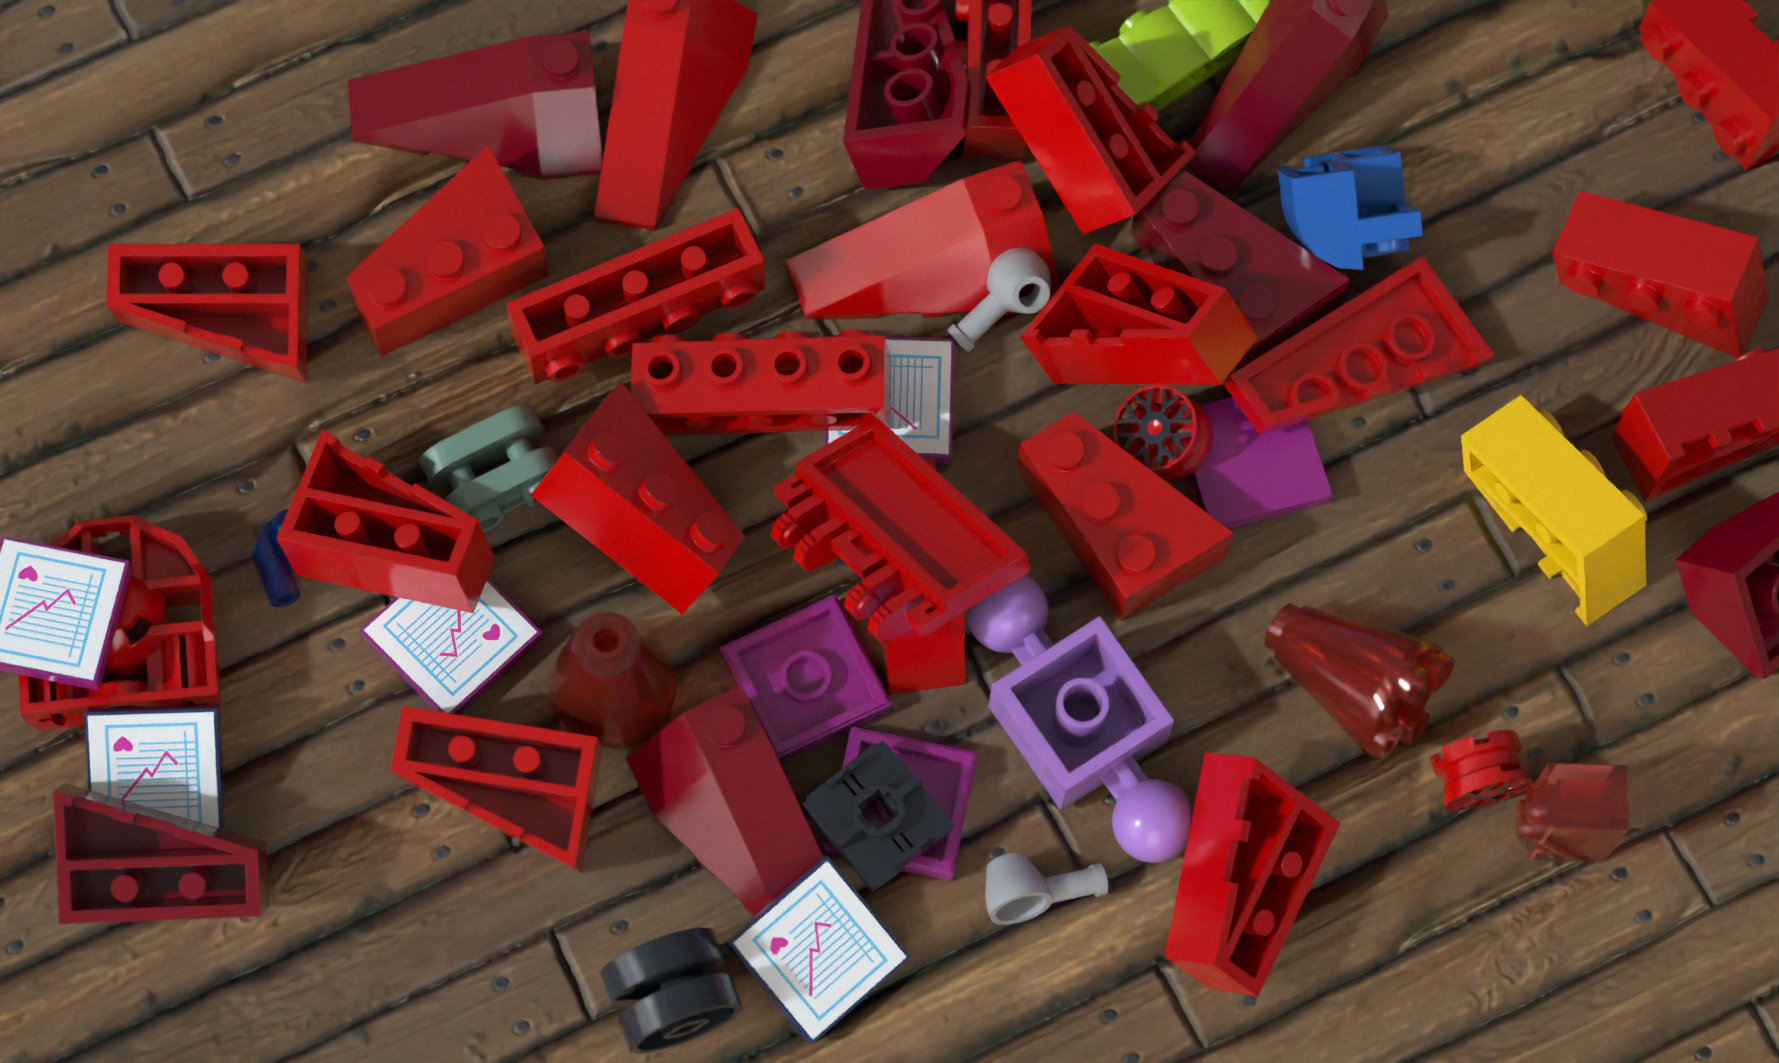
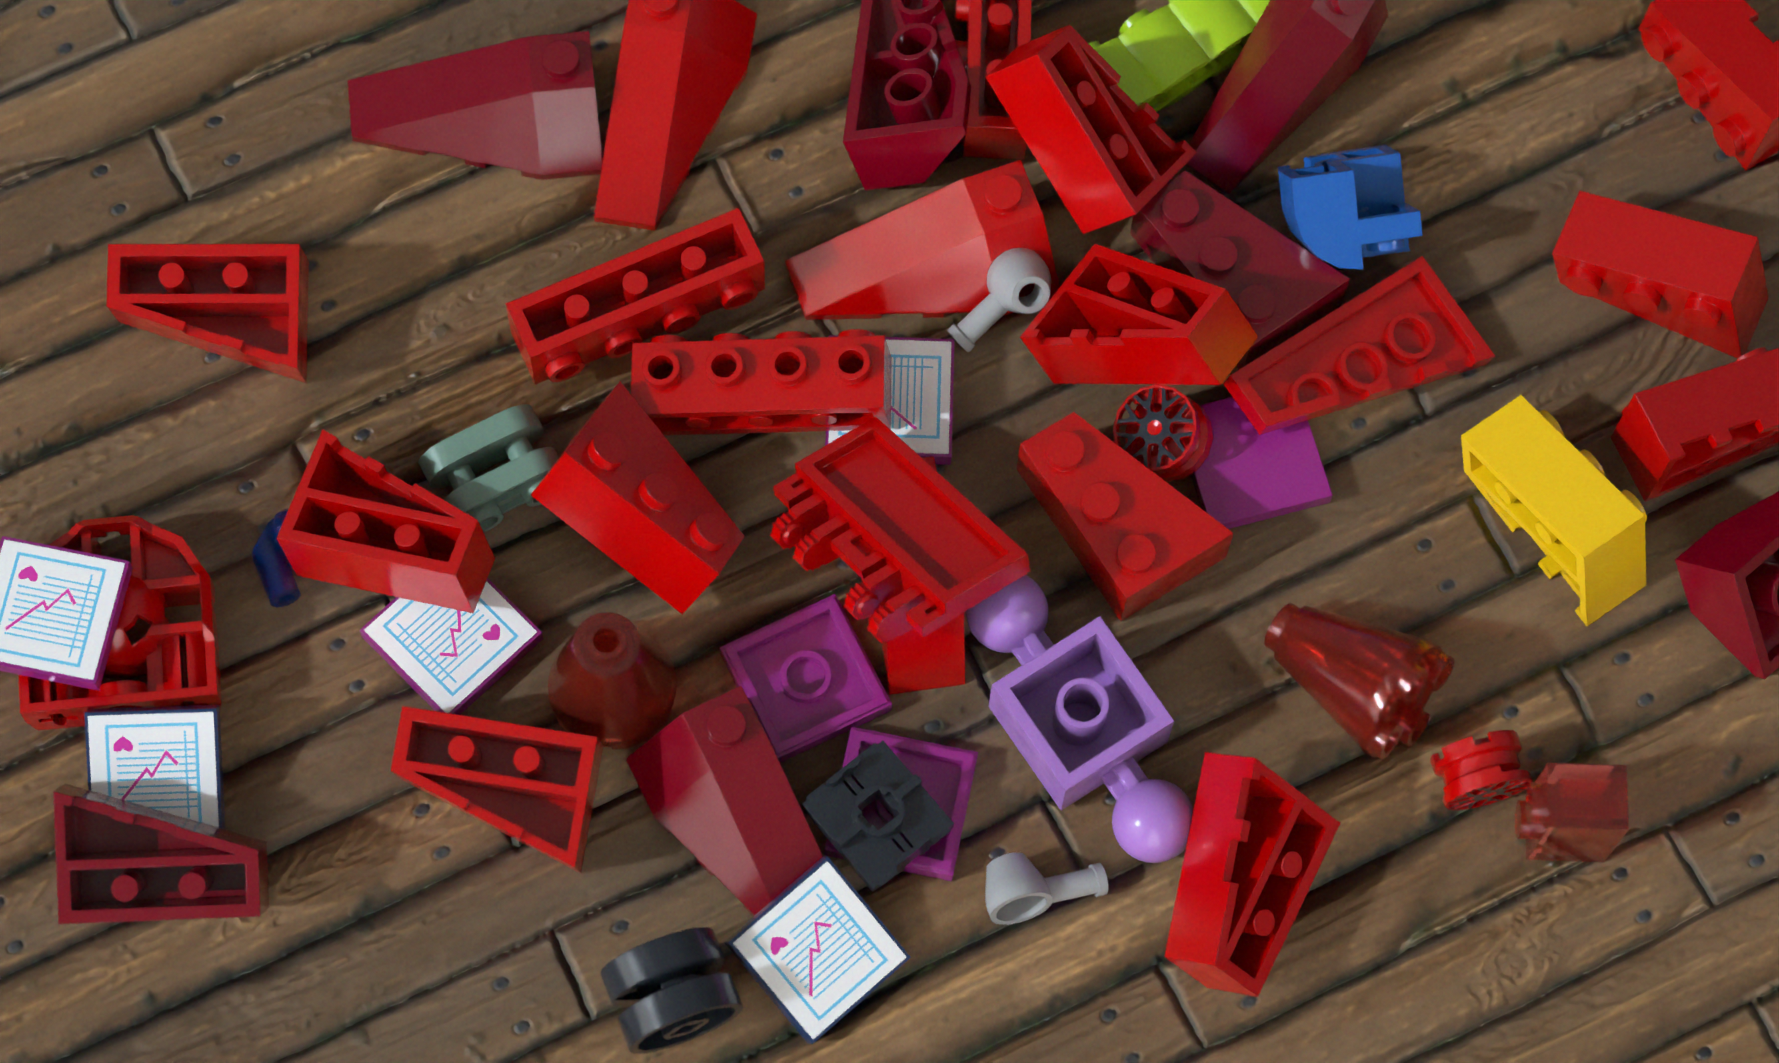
red wedge [346,145,549,357] -> none

